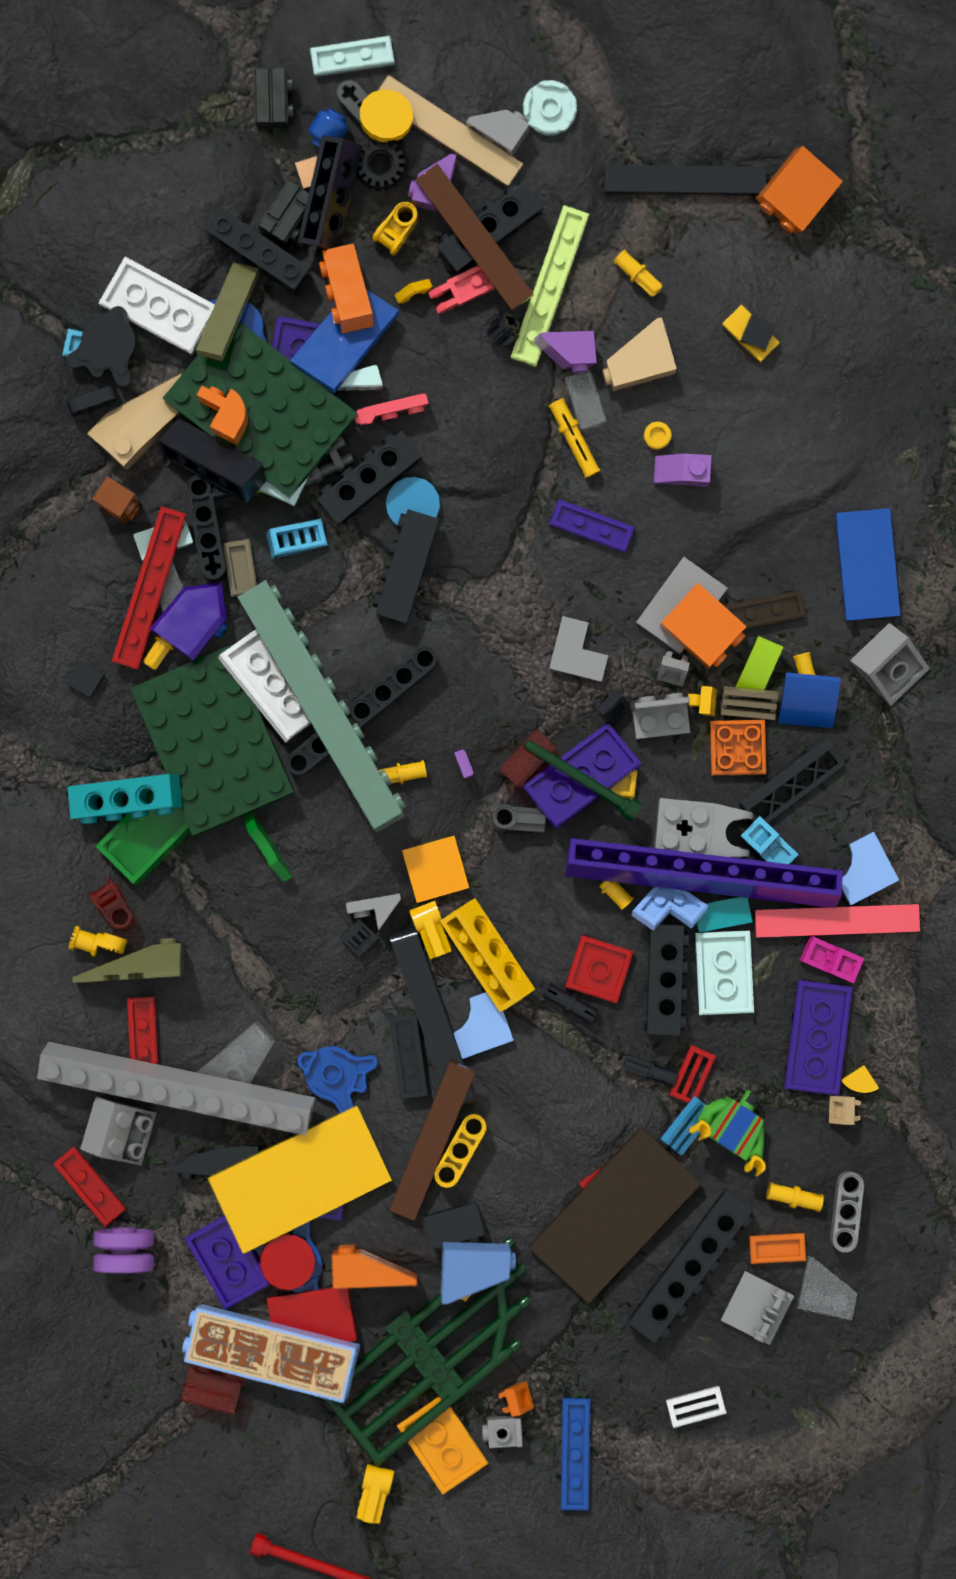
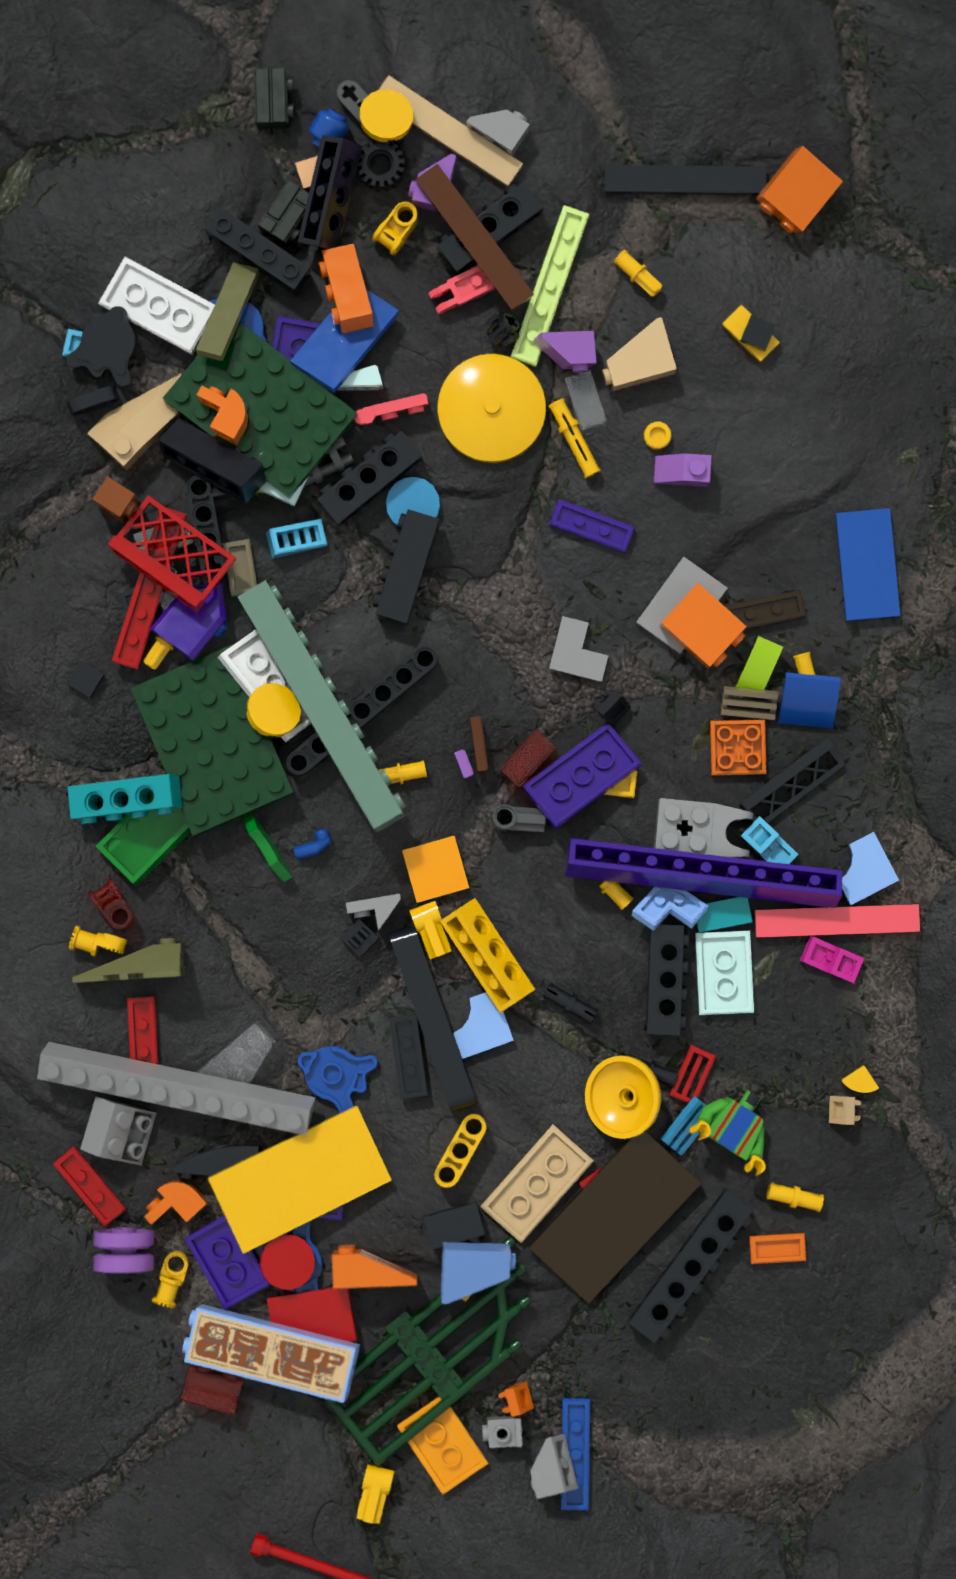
light aqua tile [310,36,394,77] -> none
reddish brown tile [389,1060,476,1221] -> none
yellow tile [395,279,433,303] -> none
light aqua tile [523,81,577,135] -> none
dark green piece [524,740,642,821] -> none
red tile [565,935,633,1003] -> none
light grey bracket [632,693,690,740] -> none
light grey tile [657,651,690,687] -> none
white tile [666,1386,726,1428] -> none
yellow tile [688,686,717,717] -> none
light grey hinge [721,1271,794,1345] -> none
dark purple tile [784,980,853,1096] -> none
clear wing [797,1256,857,1320] -> none
light grey beam [830,1171,864,1252] -> none
light grey slope [850,623,930,706] -> none
none -> red fence [108,495,236,613]
none -> orange brick [144,1180,209,1225]
none -> yellow connector [152,1251,189,1308]
none -> yellow tile [246,683,301,737]
none -> blue arm [294,829,332,860]
none -> yellow dish [438,354,546,463]
none -> reddish brown tile [470,716,488,773]
none -> tan tile [480,1124,594,1243]
none -> light grey slope [530,1434,578,1499]
none -> yellow dish [585,1056,661,1139]

